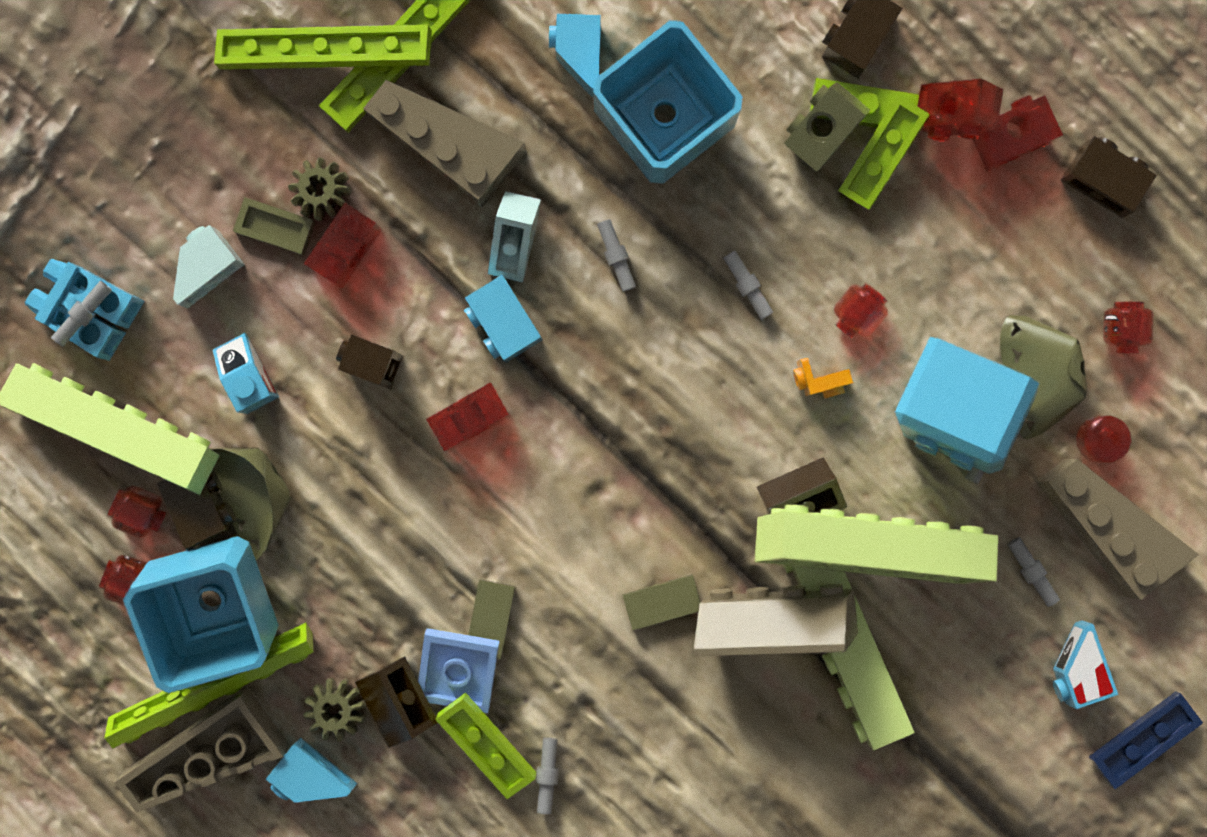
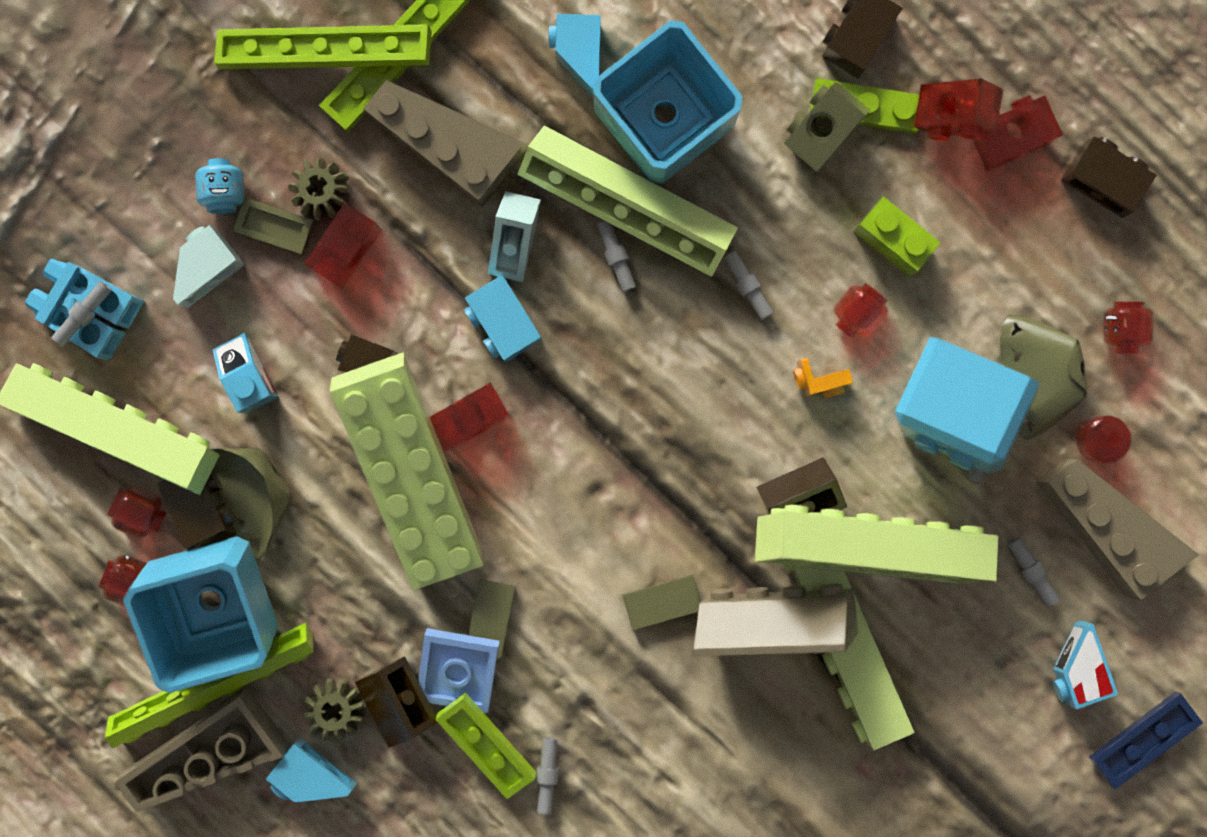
lime plate [838,95,930,210] -> none
none -> medium azure head [195,158,245,214]
none -> yellowish green brick [330,352,483,591]
none -> yellowish green brick [517,126,738,277]
none -> lime brick [853,196,941,276]

